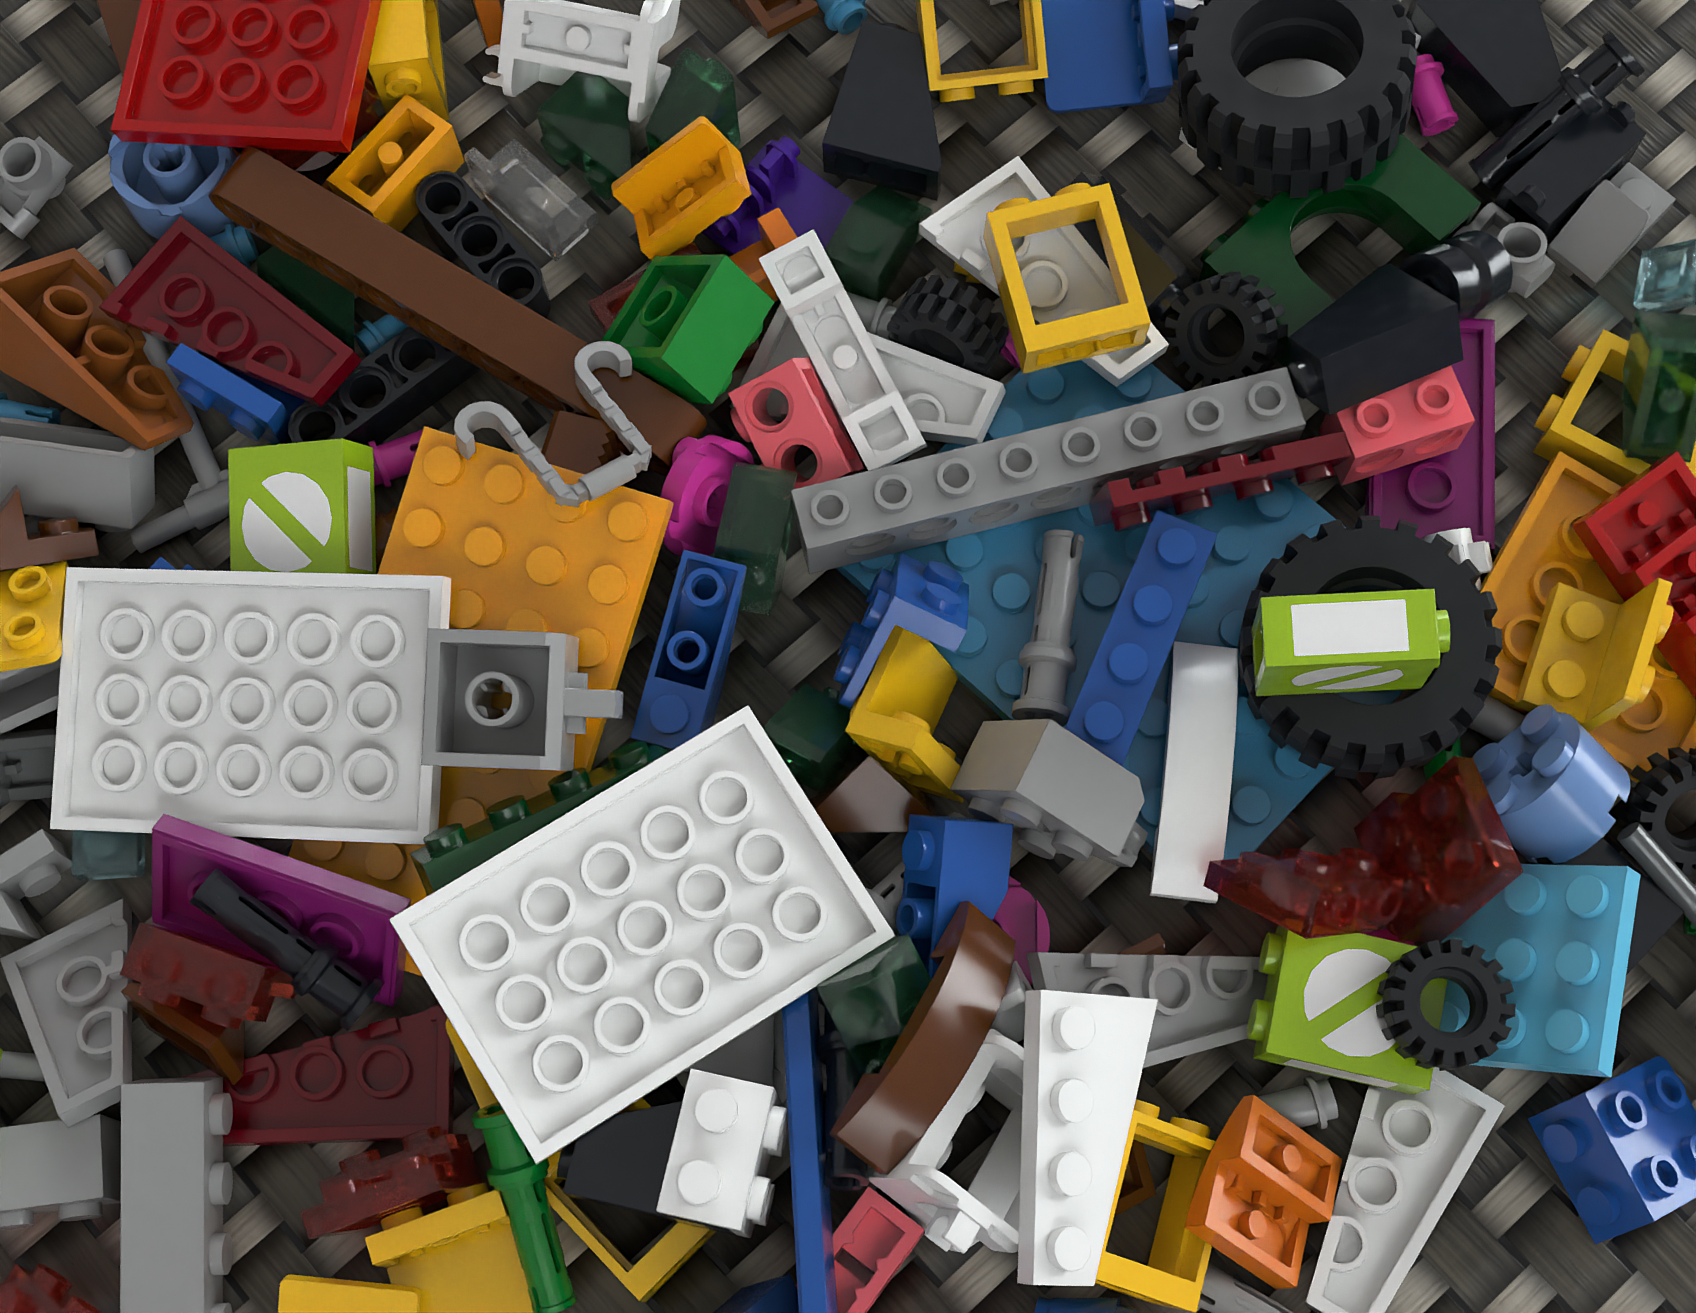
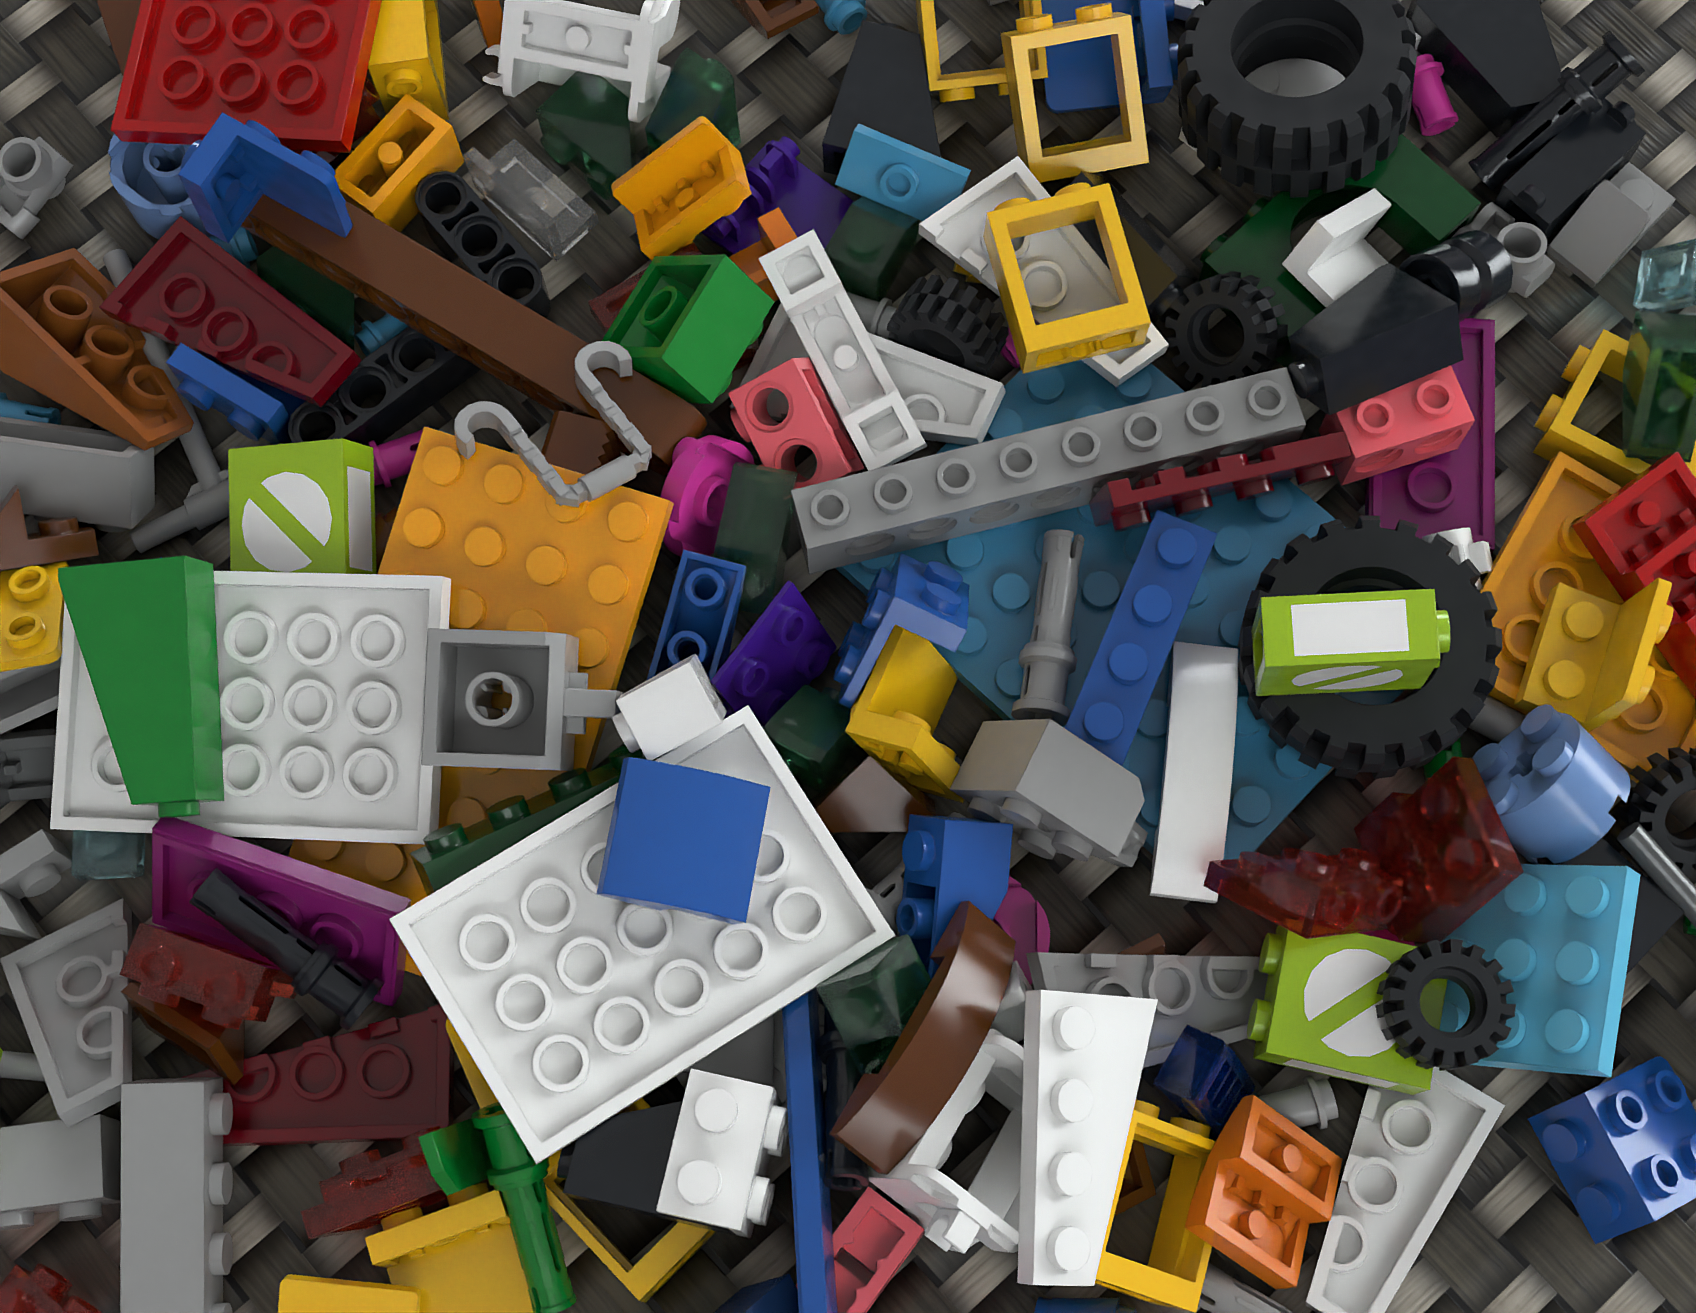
none -> green slope [58,556,224,818]
none -> blue bracket [178,112,353,243]
none -> green piece [418,1118,492,1196]
none -> blue slope [596,757,771,924]
none -> white slope [612,653,727,760]
none -> dark purple hinge [710,580,837,737]
none -> dark azure plate [835,124,971,221]
none -> yellow window [1001,3,1149,183]
none -> clear blue slope [1153,1025,1256,1140]
none -> white panel [1282,188,1392,308]

